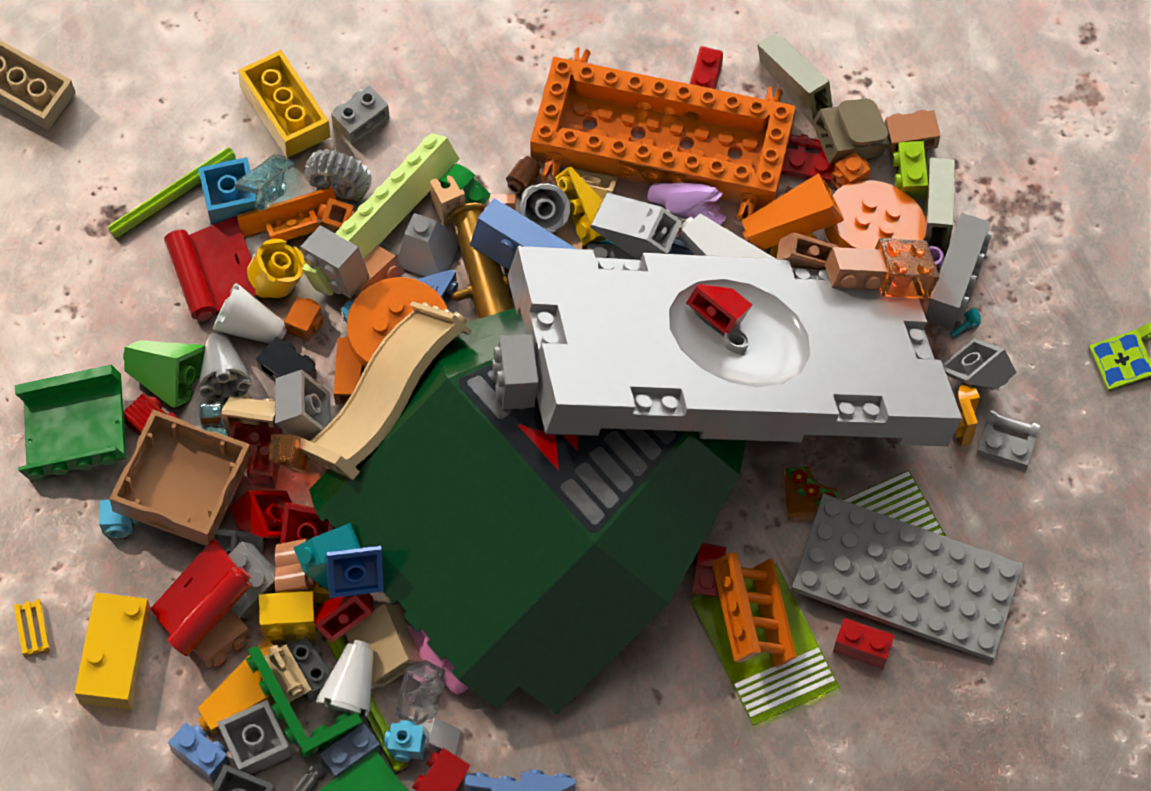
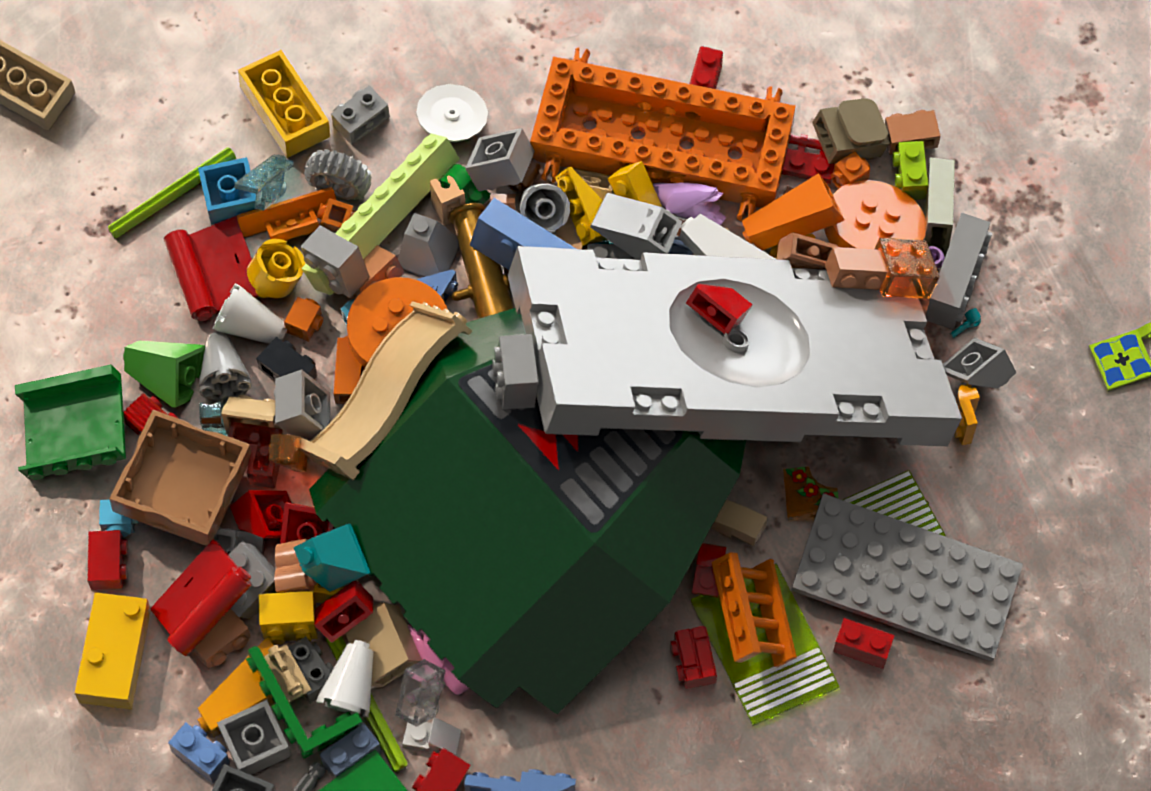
yellow tile [13,599,50,656] -> none
blue slope [325,546,384,598] -> none
medium azure brick [384,720,427,762] -> none
olive slope [757,33,833,125] -> none
light grey plate [977,410,1040,469] -> none
none -> red brick [87,530,128,590]
none -> white piece [416,84,488,142]
none -> light grey brick [465,128,535,192]
none -> yellow brick [608,161,662,207]
none -> red brick [670,626,717,689]
none -> tan slope [711,500,768,546]

